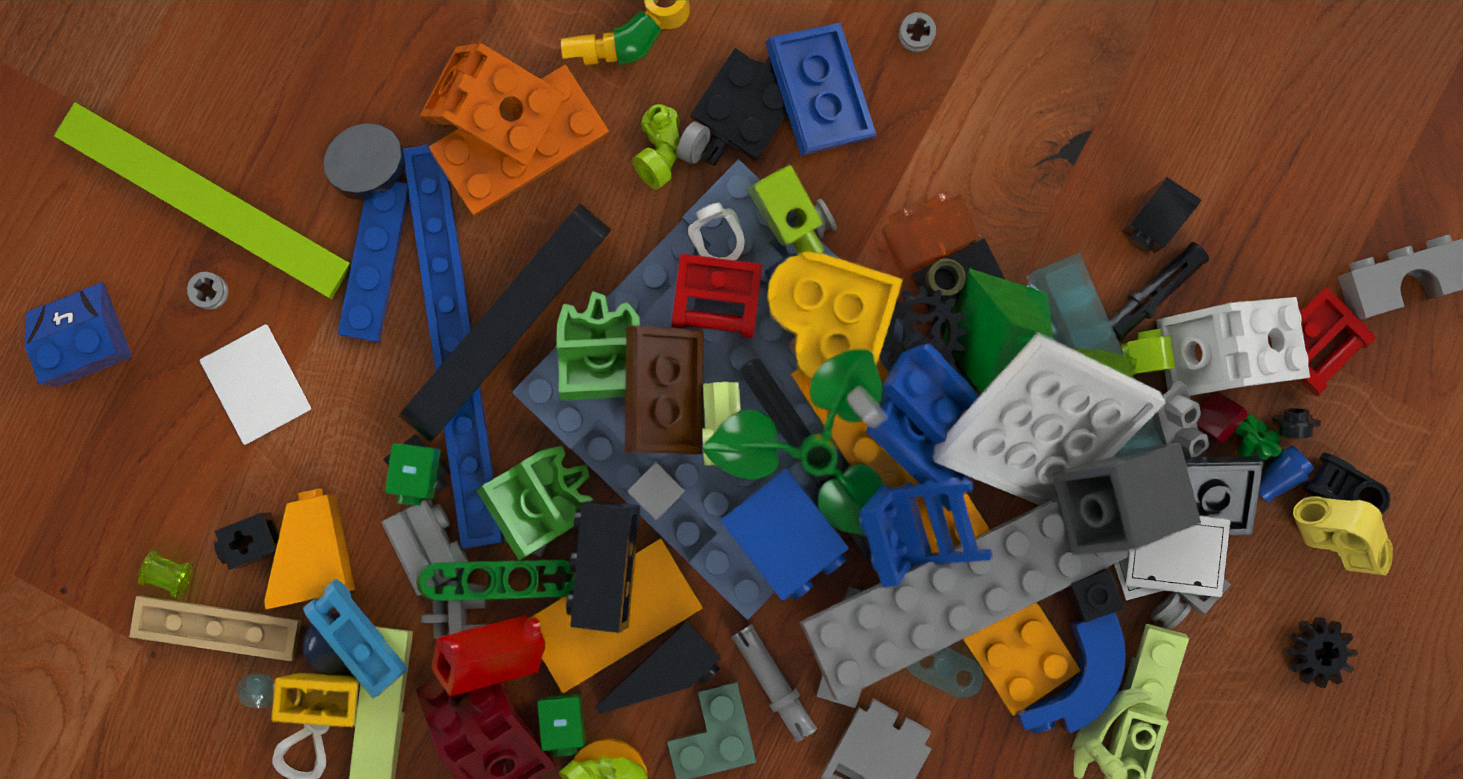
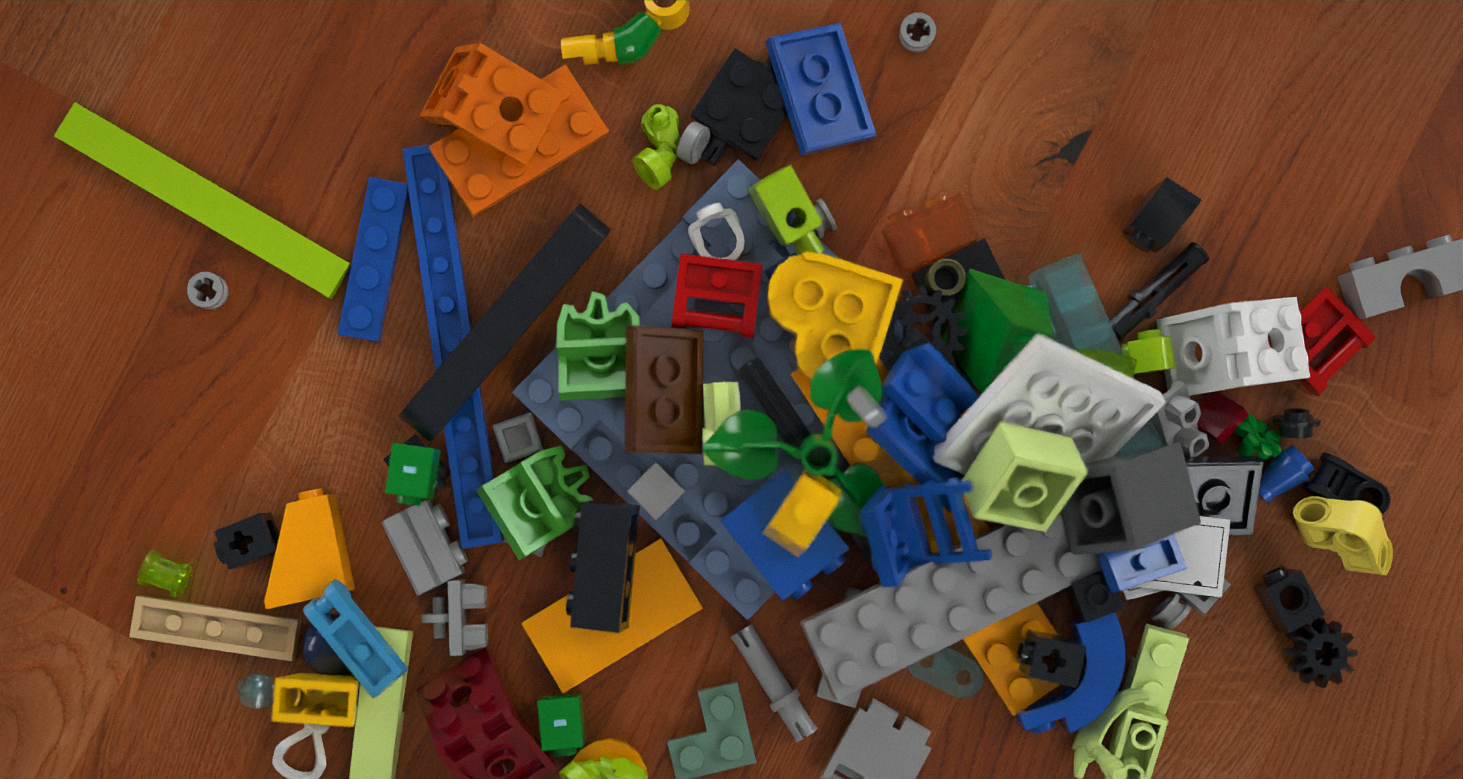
blue slope [24,282,132,387] -> none
white sticker [200,324,311,445] -> none
black tile [323,123,405,200] -> none
green beam [416,560,575,601] -> none
red brick [431,615,546,697] -> none
black slope [595,619,721,714] -> none
none -> light grey tile [492,412,544,464]
none -> yellow torso [763,469,842,557]
none -> yellowish green brick [962,422,1088,532]
none -> black brick [1016,629,1087,688]
none -> plate [1097,534,1187,594]
none -> black brick [1253,566,1325,634]

